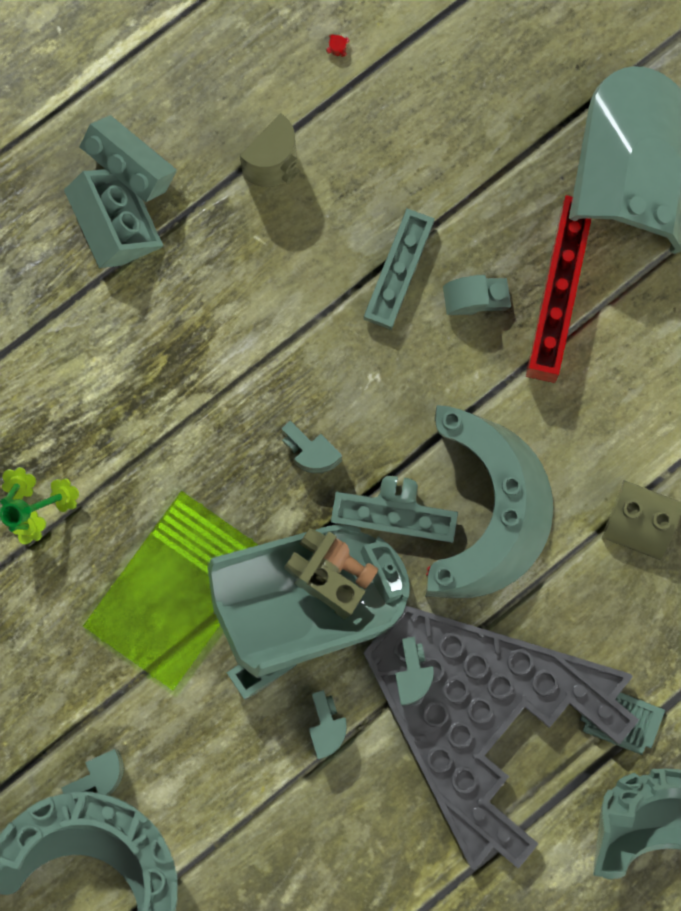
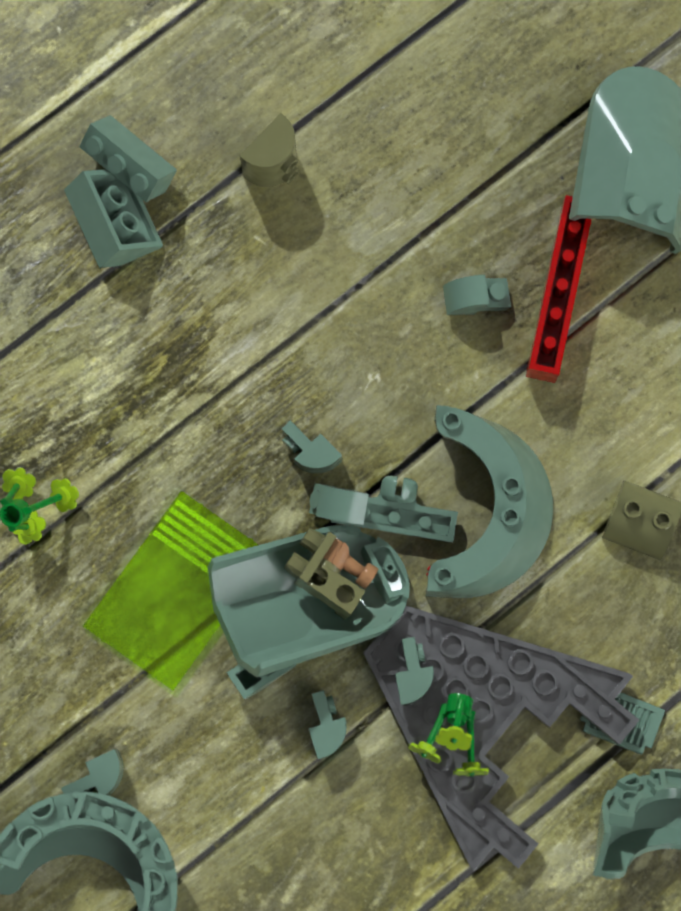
red piece [326,34,350,57] -> none
sand green plate [364,208,435,330] -> none
none -> sand green brick [309,483,369,525]
none -> plant [408,693,489,777]

